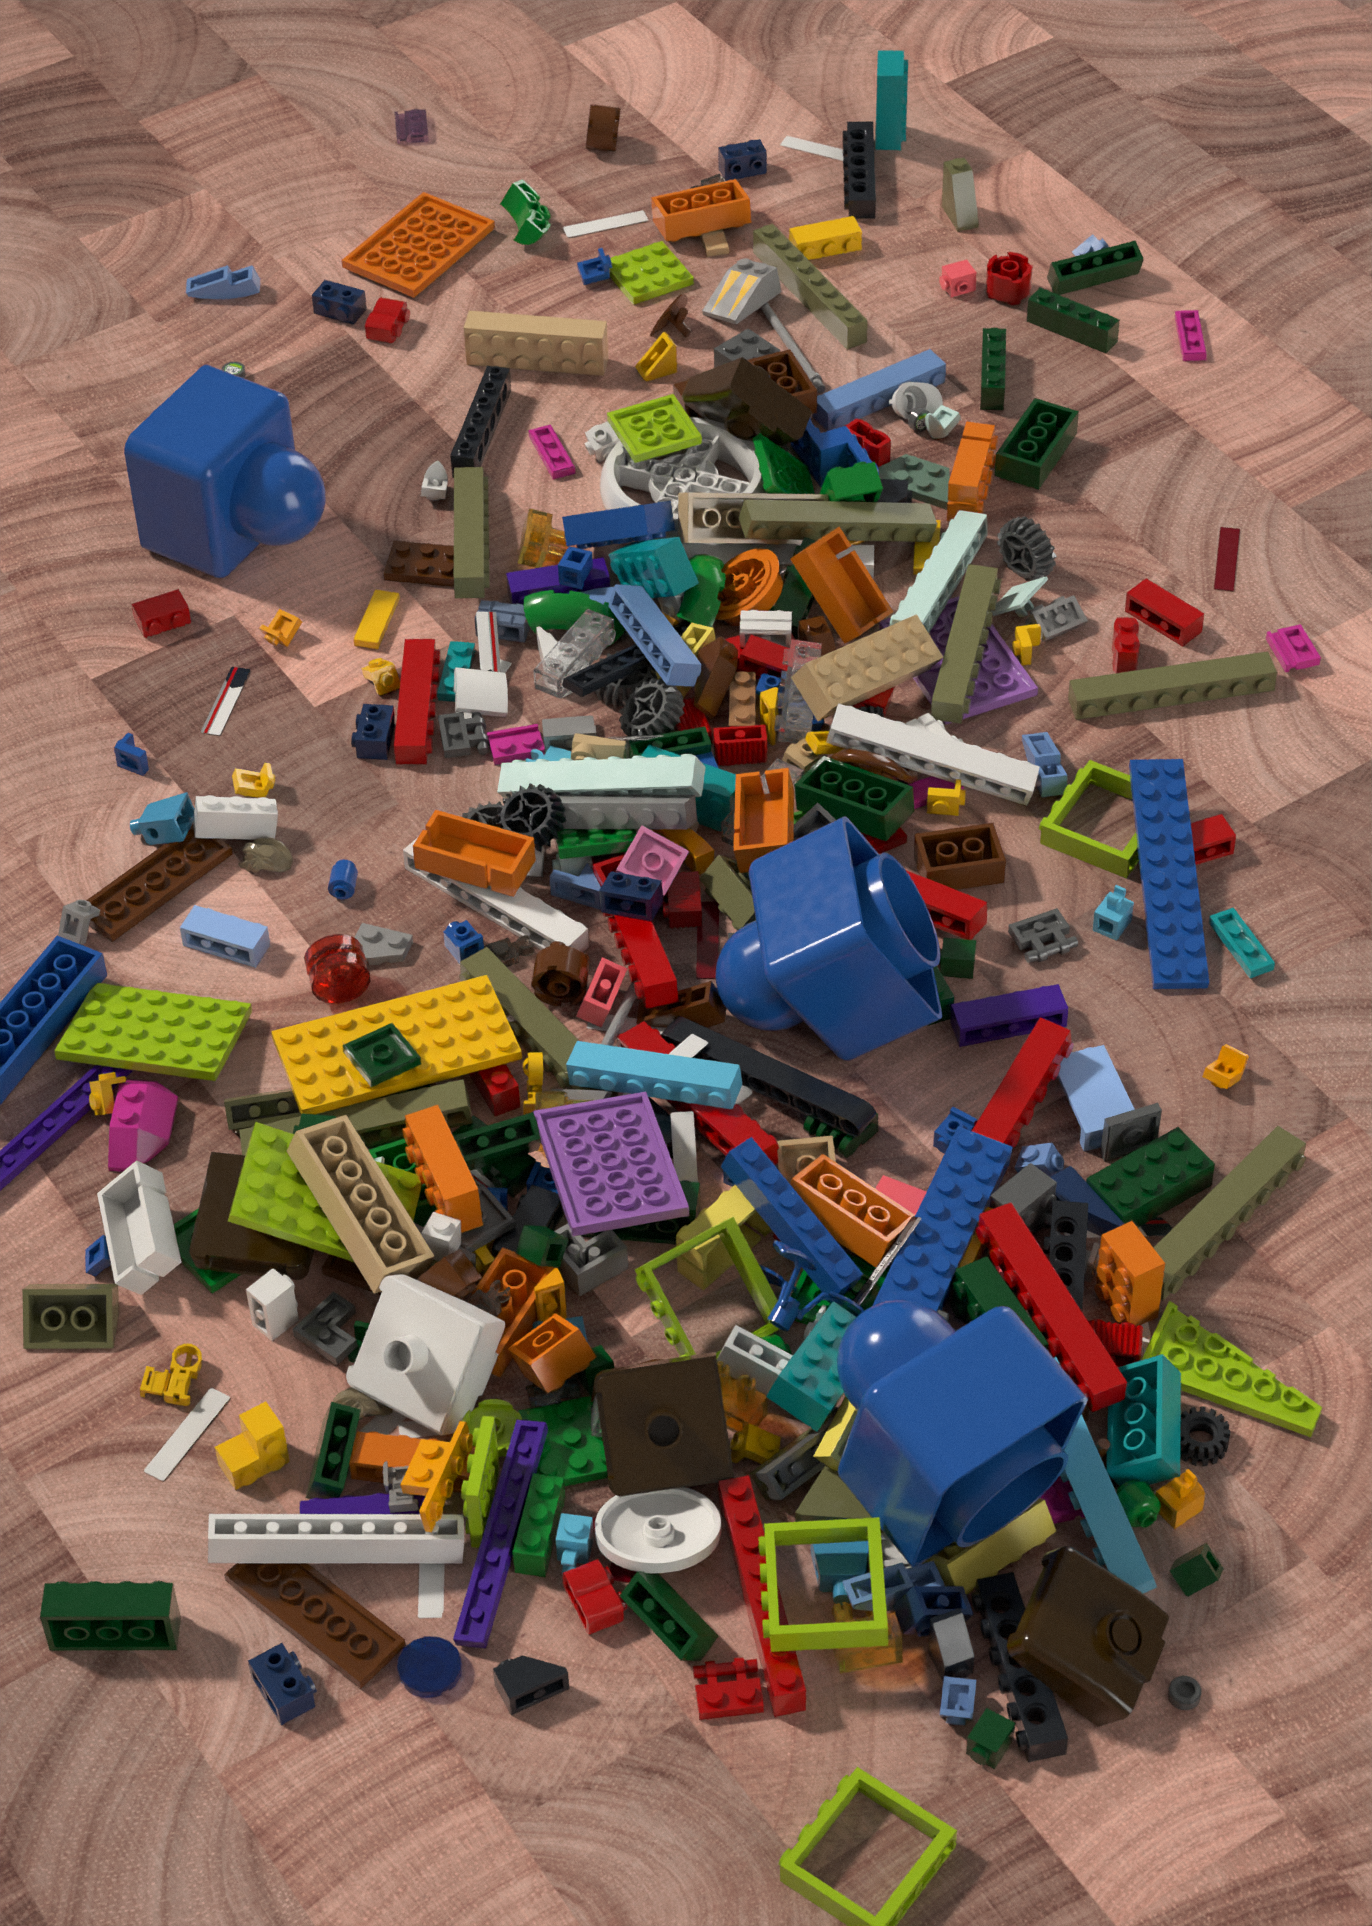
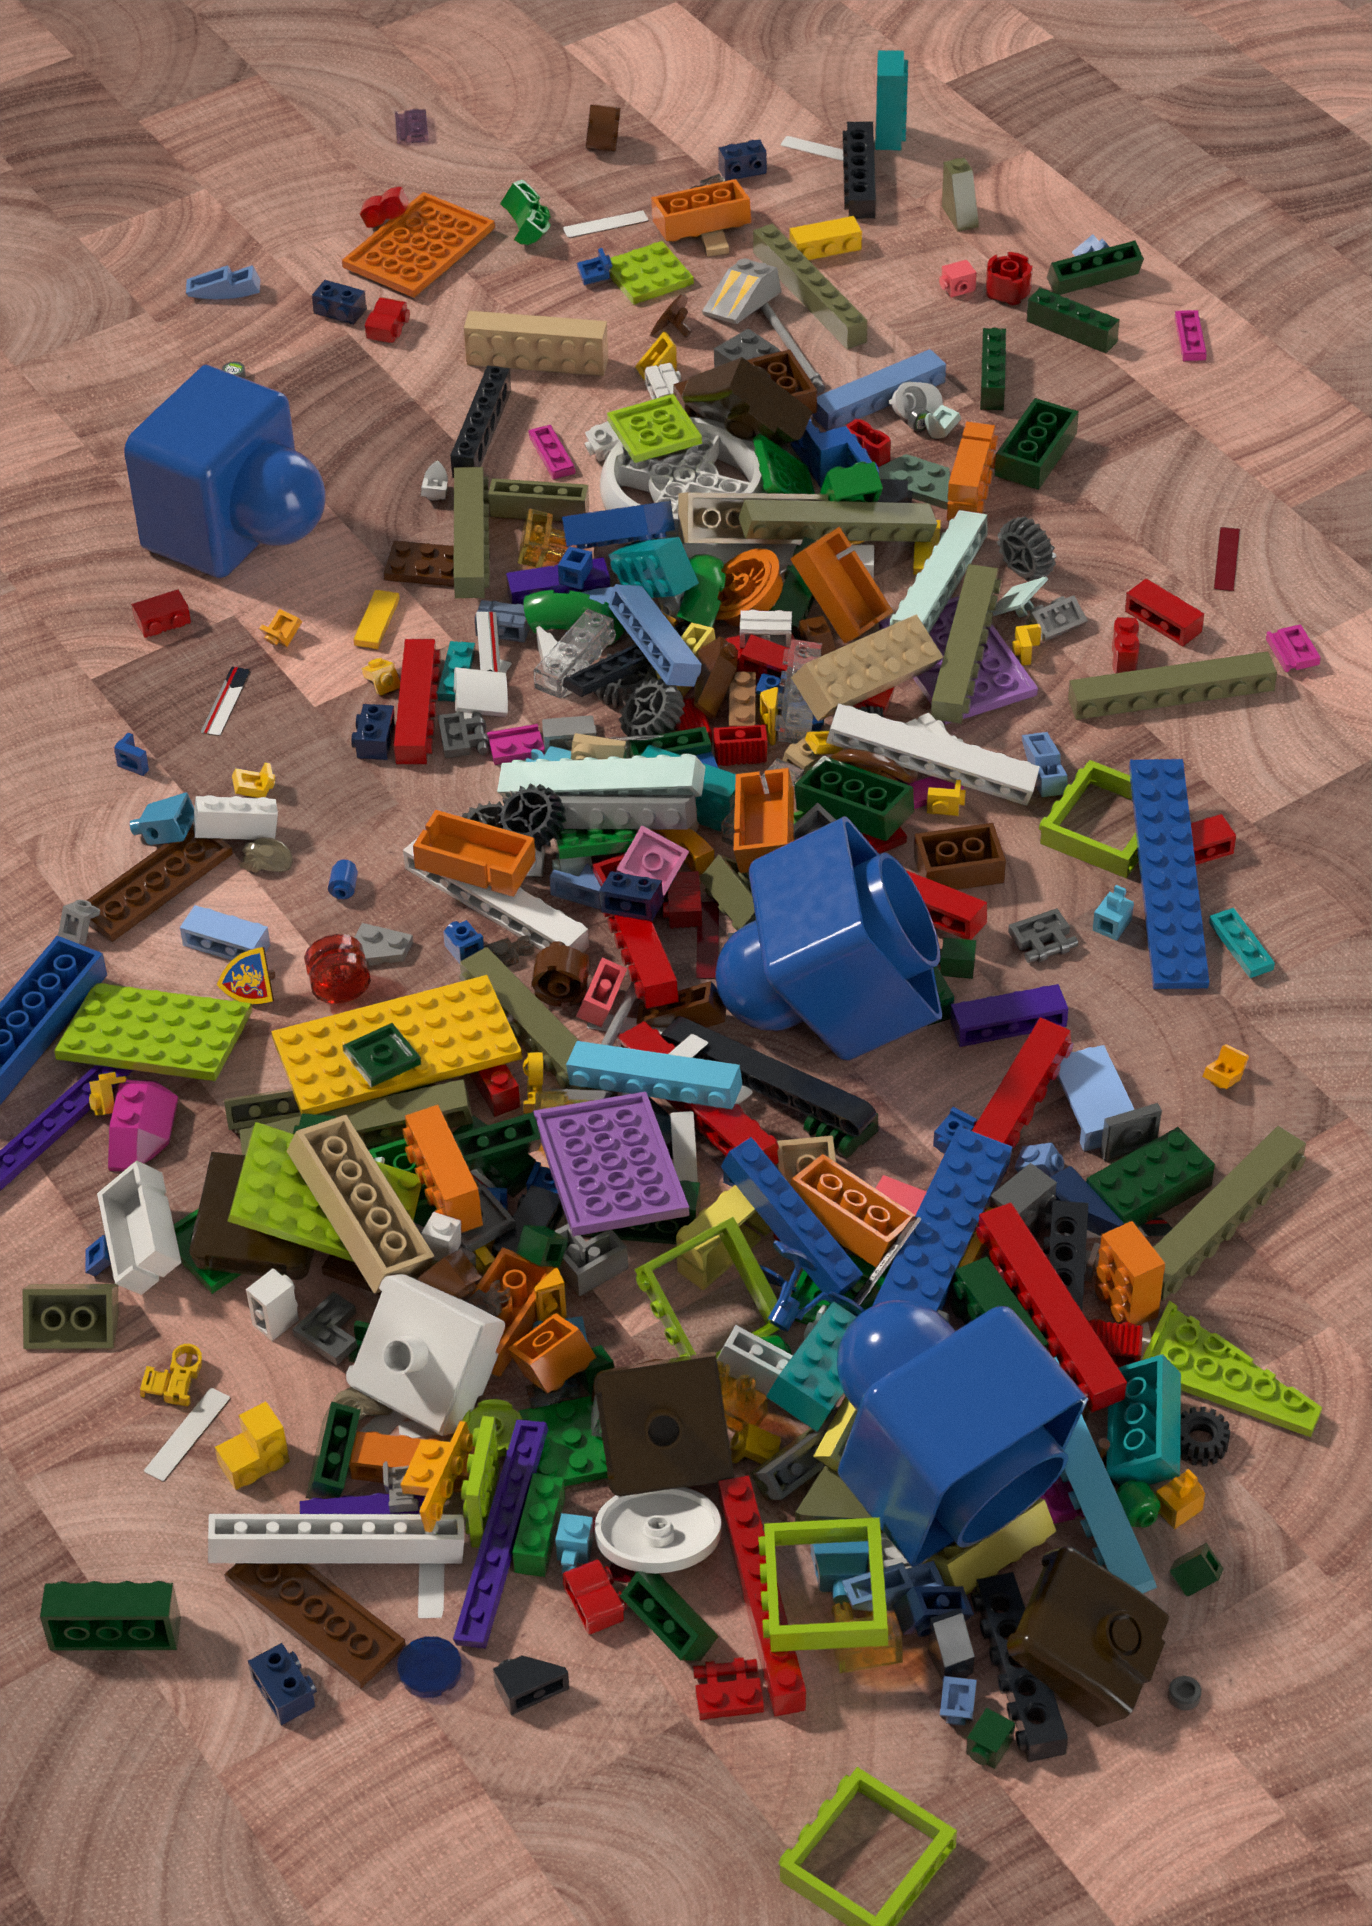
none -> shield [216,947,276,1004]
none -> red brick [359,187,409,228]
none -> olive brick [488,478,589,521]
none -> white brick [645,363,682,400]

